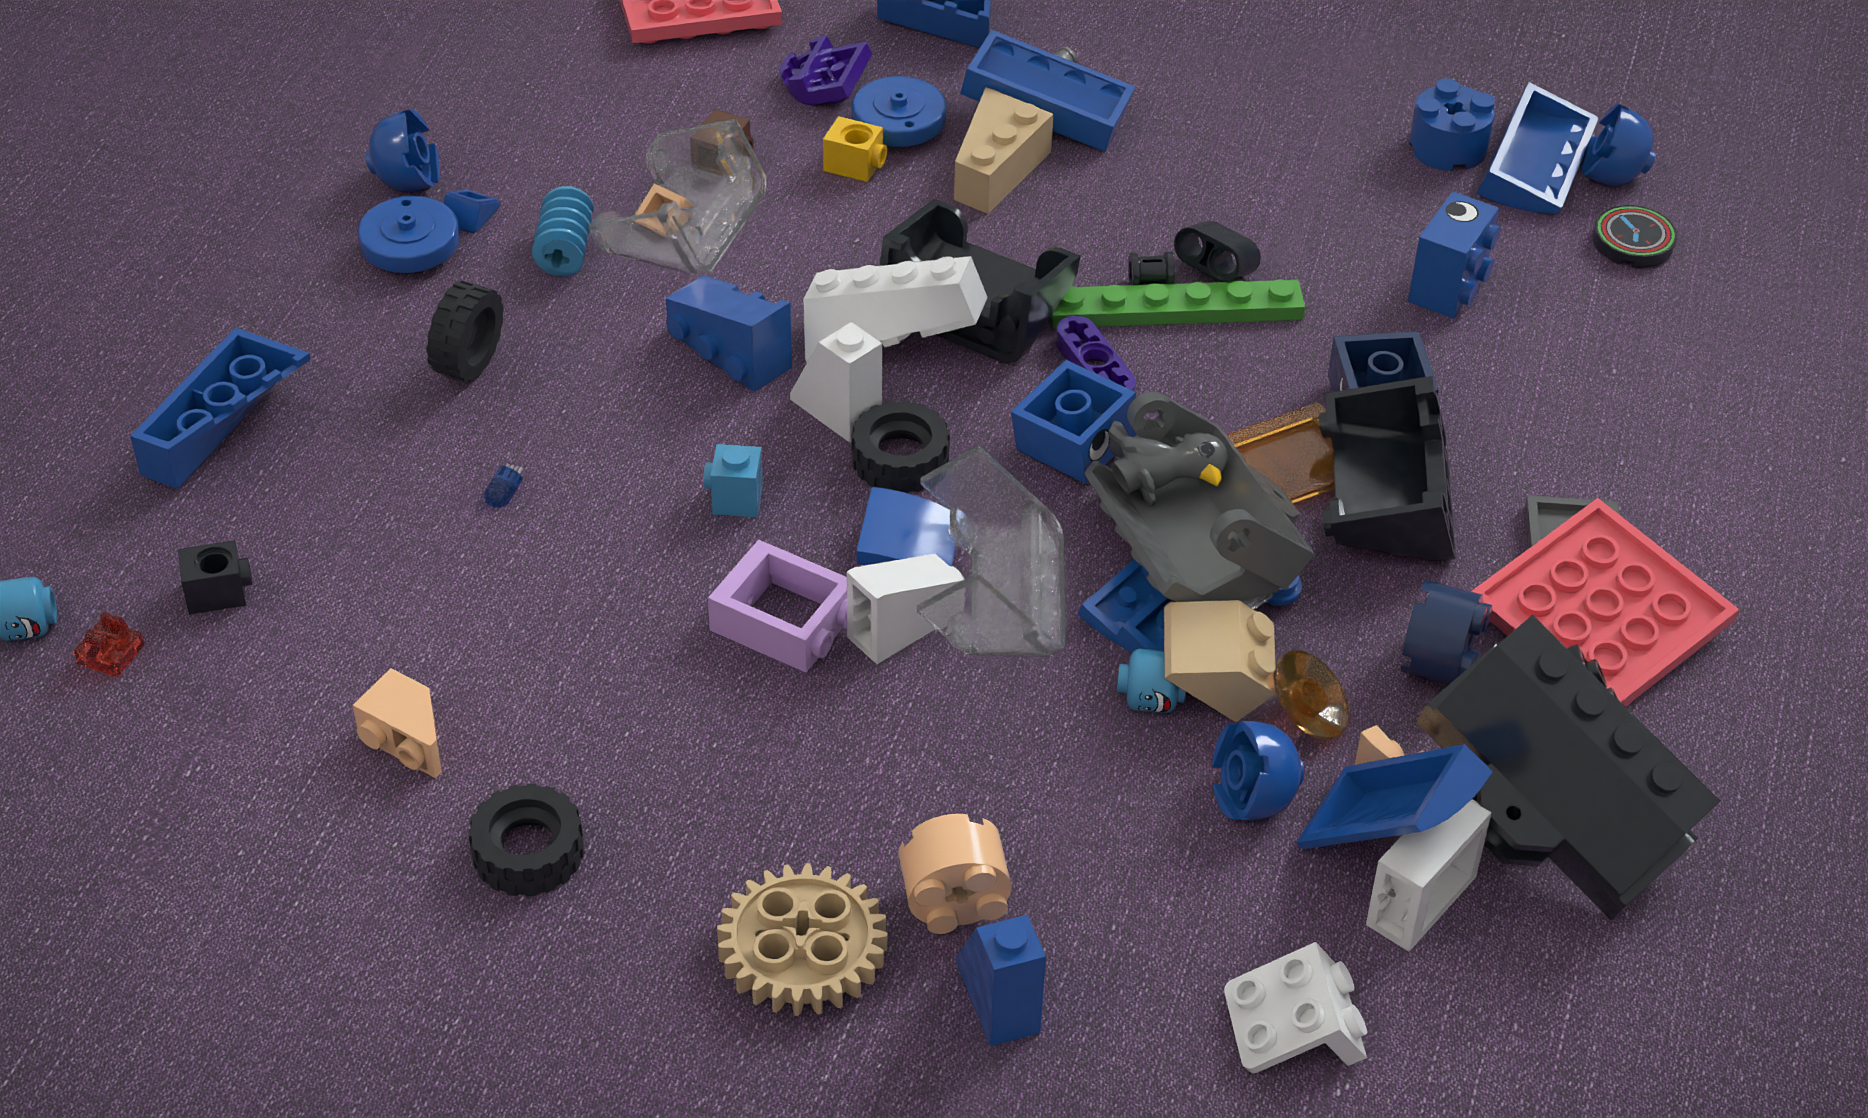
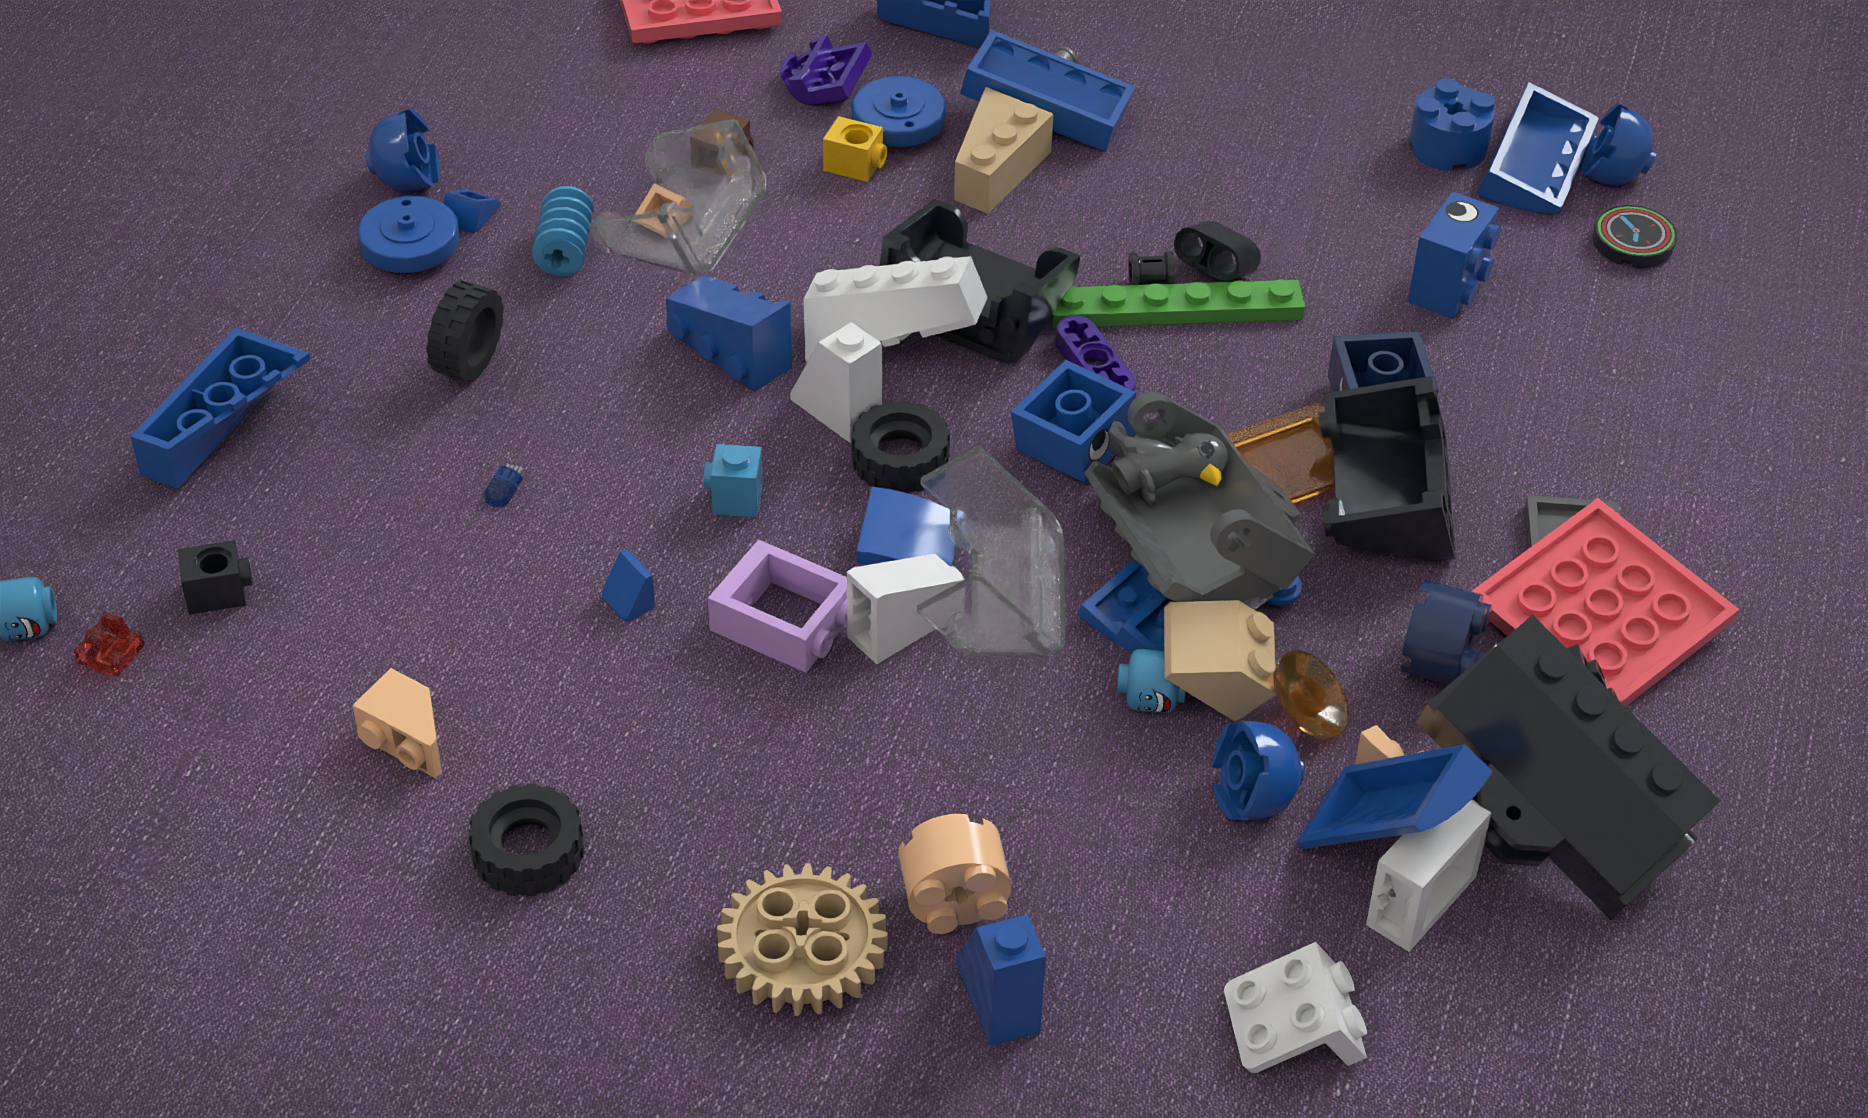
none -> blue slope [602,549,655,622]

